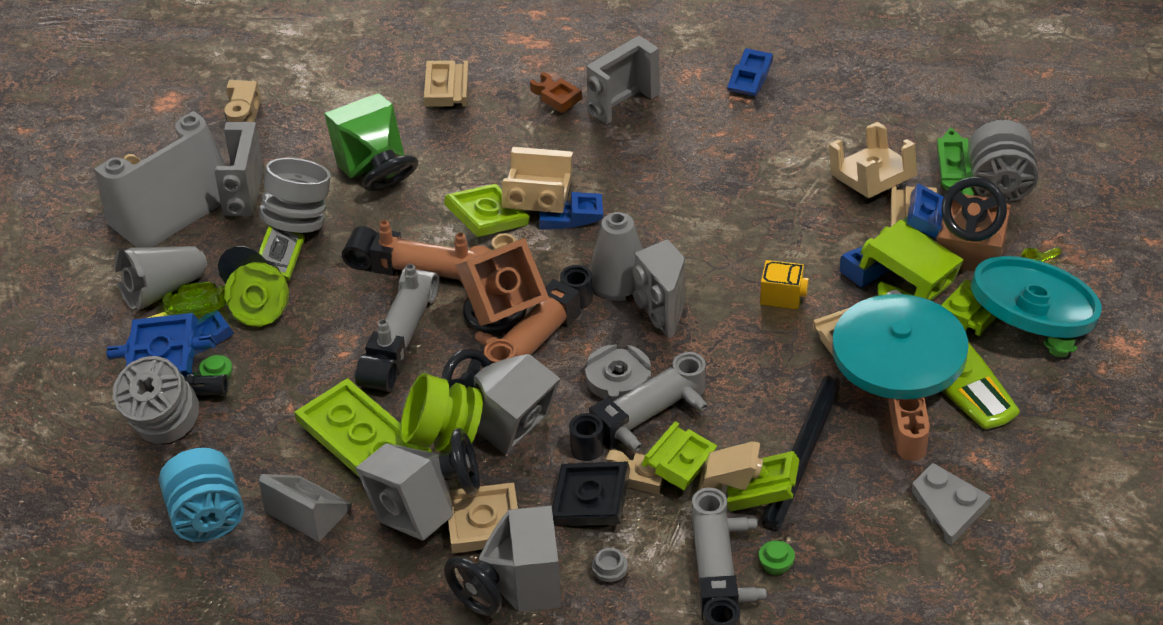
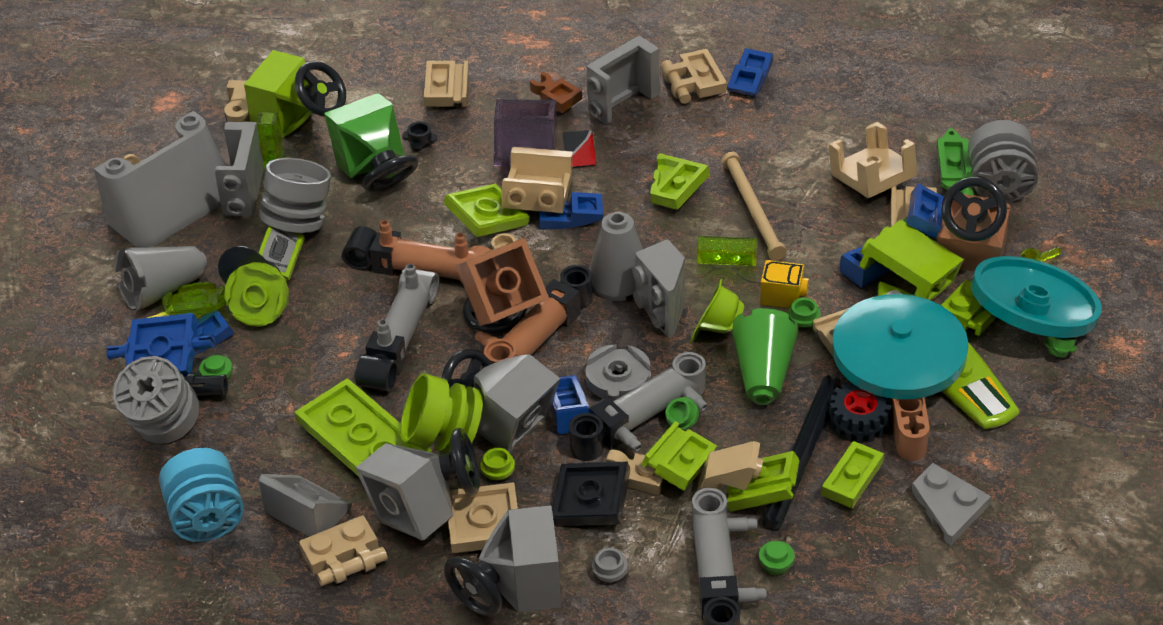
none -> lime piece [244,50,346,138]
none -> clear neon green piece [256,113,285,168]
none -> tan plate [299,515,388,586]
none -> black plate [402,121,437,149]
none -> lime plate [480,448,515,480]
none -> clear purple slope [494,99,557,166]
none -> blue slope [551,375,589,434]
none -> sticker [563,130,596,167]
none -> lime wing [650,153,710,210]
none -> tan plate [661,49,727,104]
none -> bright green plate [666,397,699,431]
none -> lime piece [690,278,744,344]
none -> clear neon green piece [697,236,757,266]
none -> tan bar [722,152,787,261]
none -> bright green cone [732,308,798,405]
none -> bright green plate [788,298,821,327]
none -> lime plate [821,441,884,509]
none -> black wheel [829,382,891,443]

